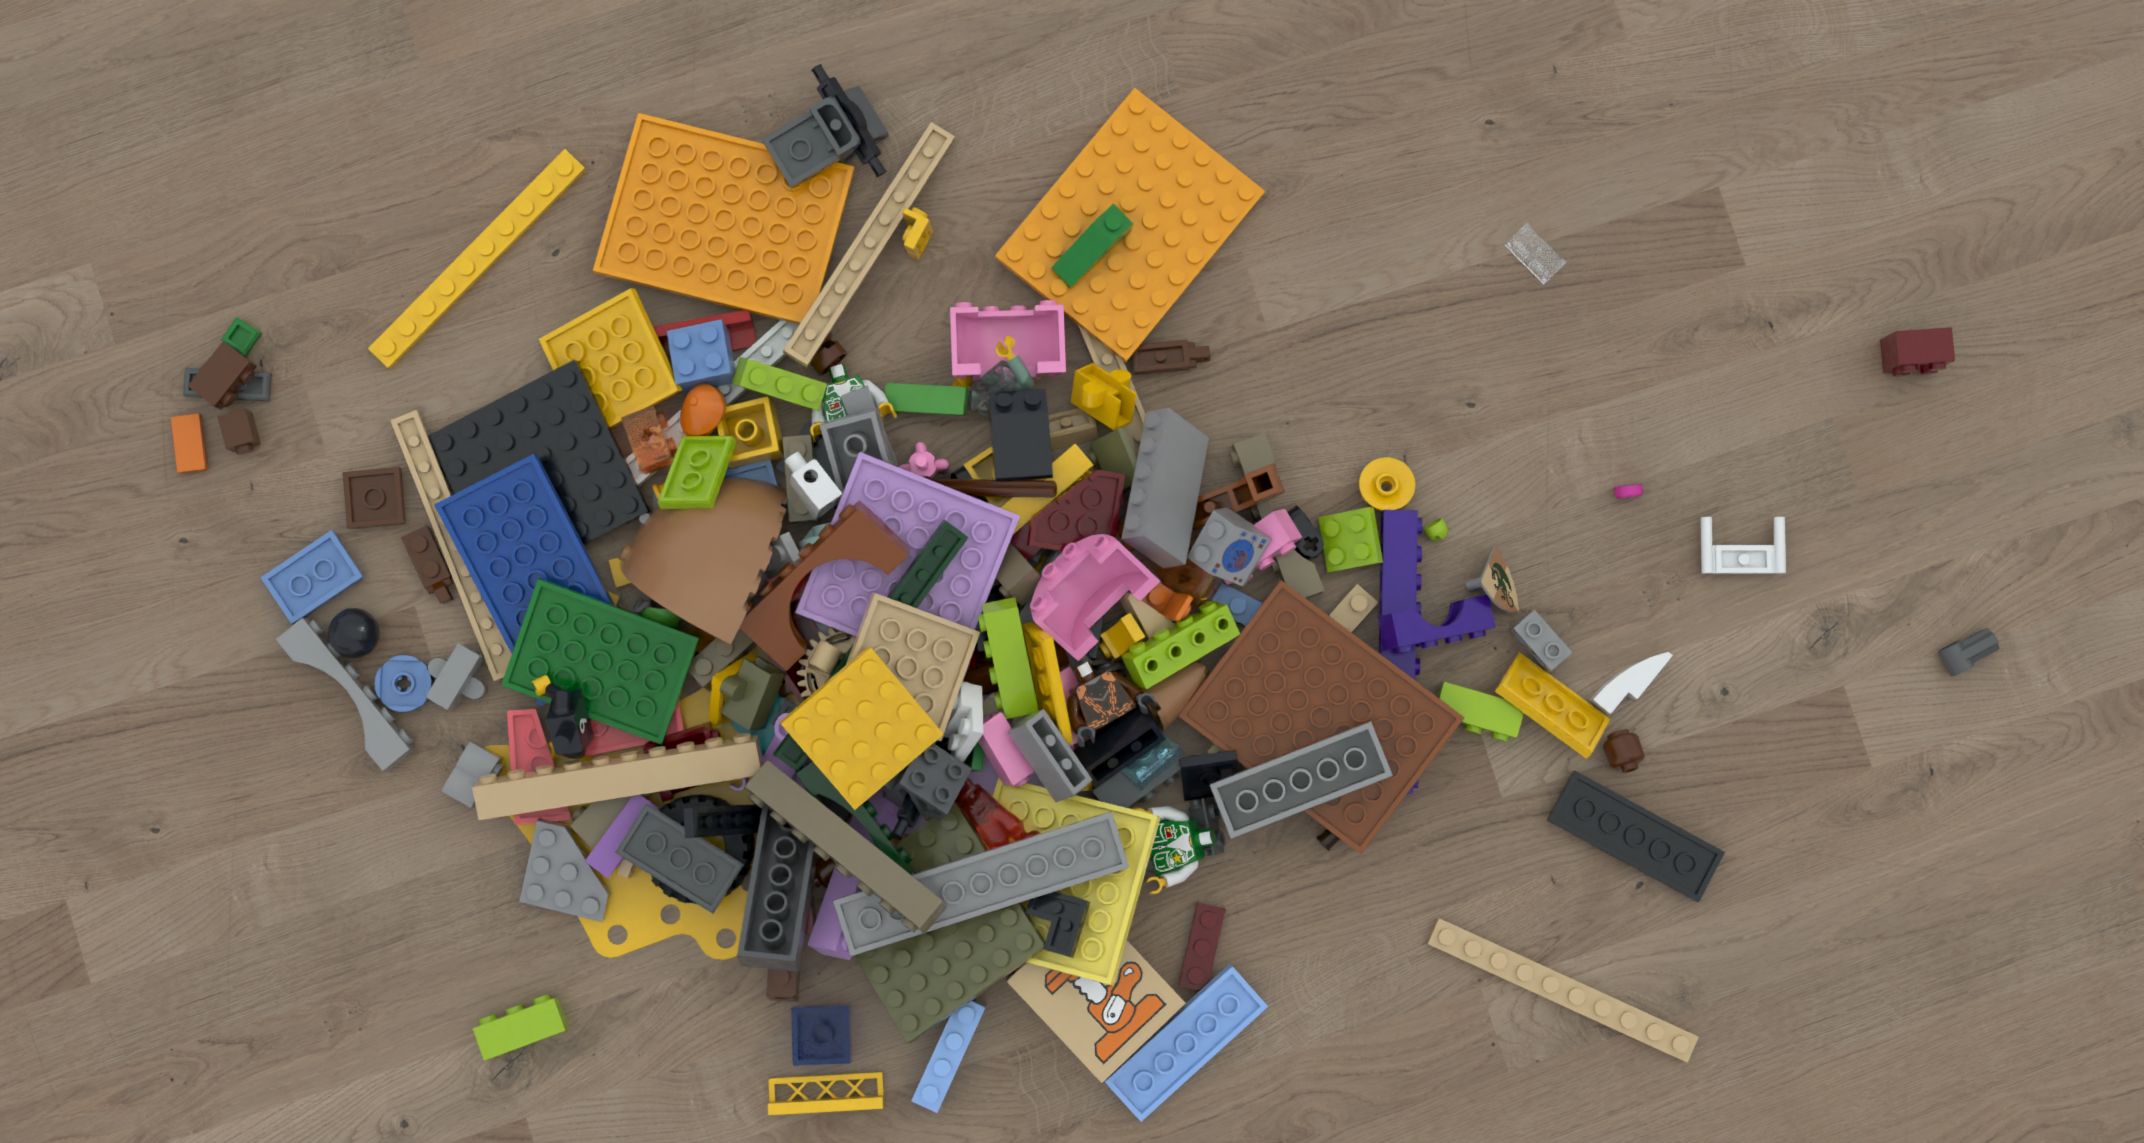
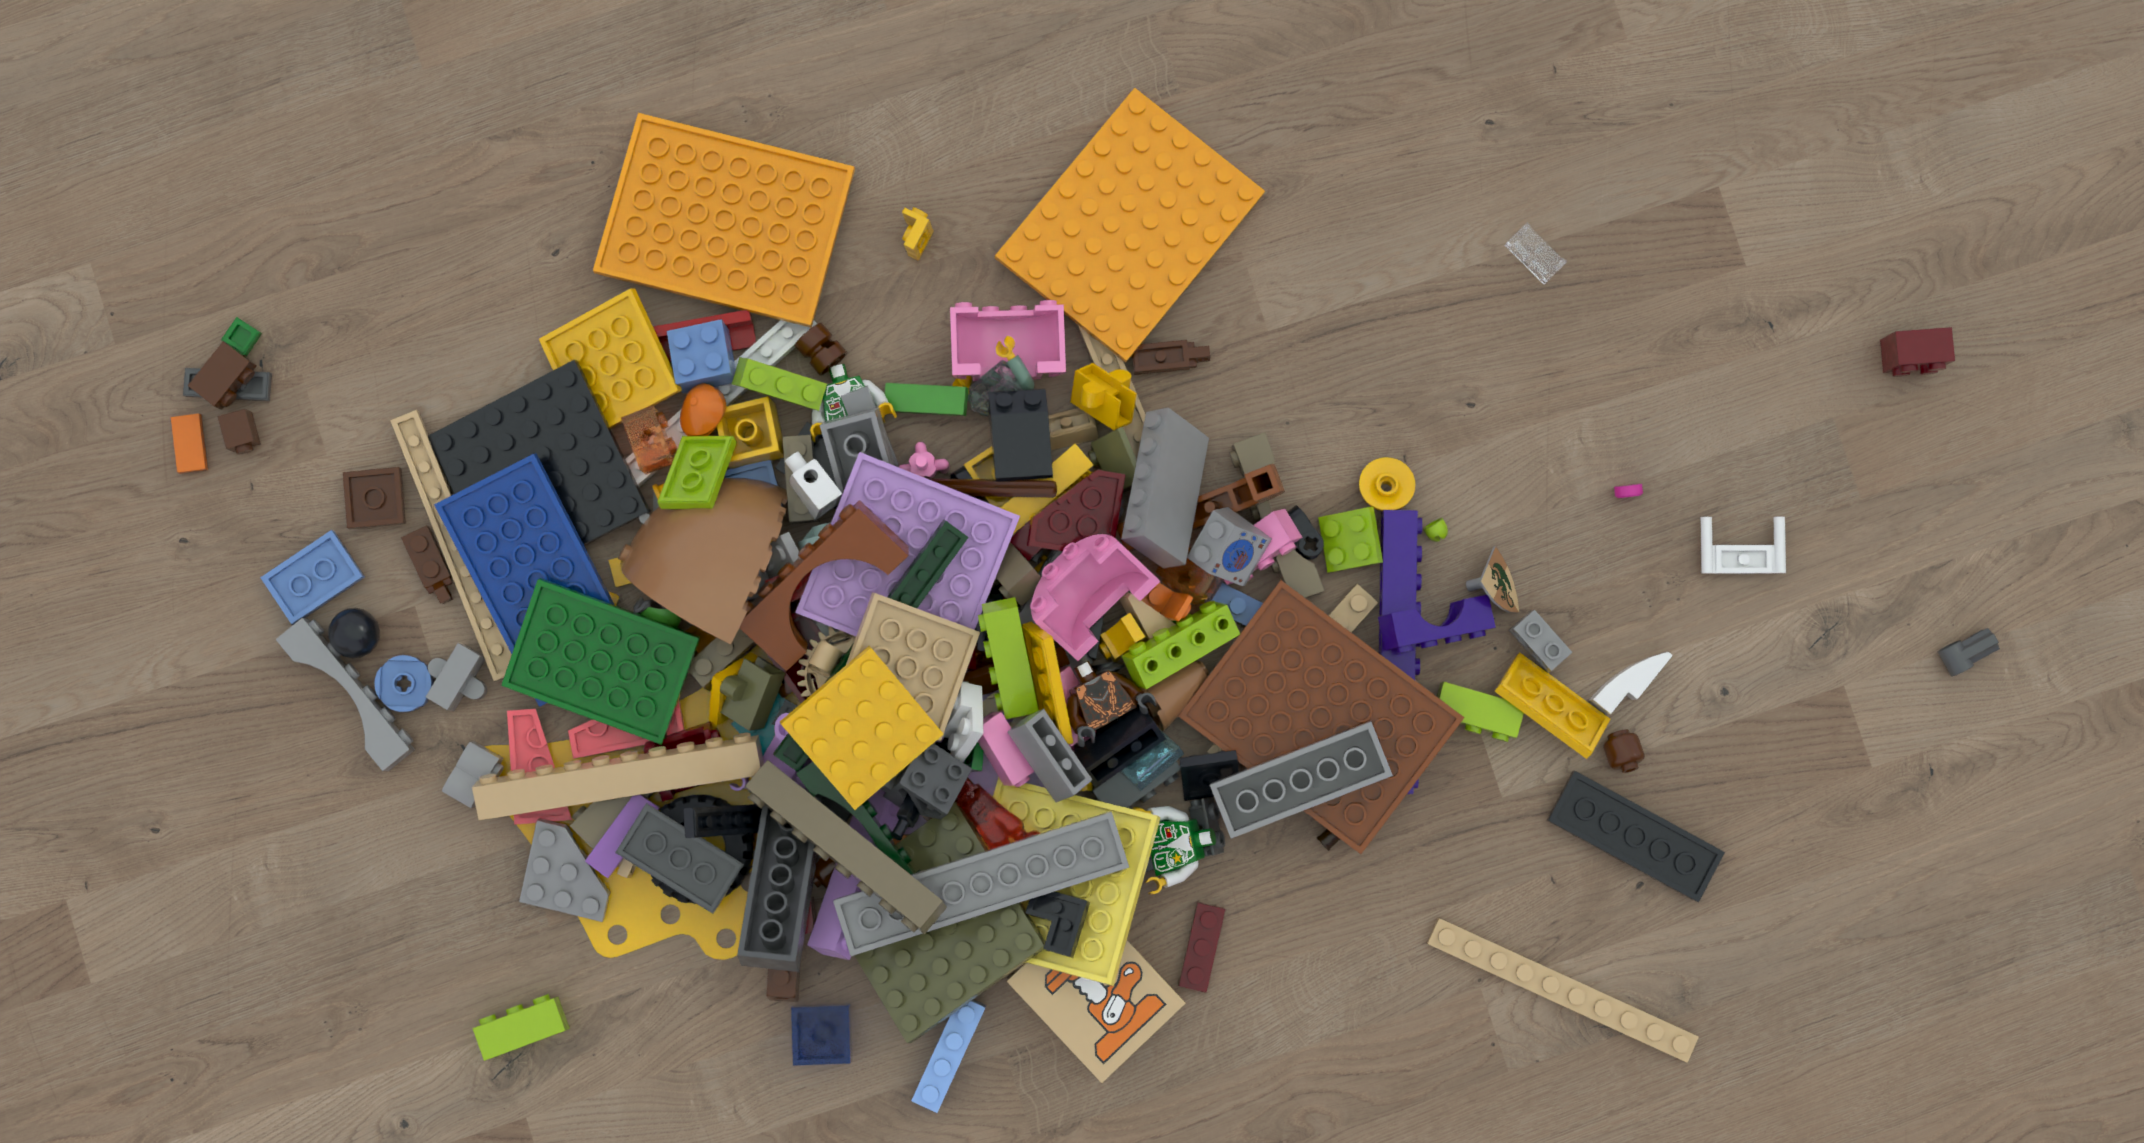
yellow plate [368,149,586,369] -> none
black torso [532,675,594,760] -> none
dark grey piece [762,64,889,189] -> none
yellow fence [768,1071,885,1115] -> none
tan plate [783,122,955,368] -> none
green slope [1051,203,1133,289] -> none
light blue plate [1104,964,1268,1122] -> none

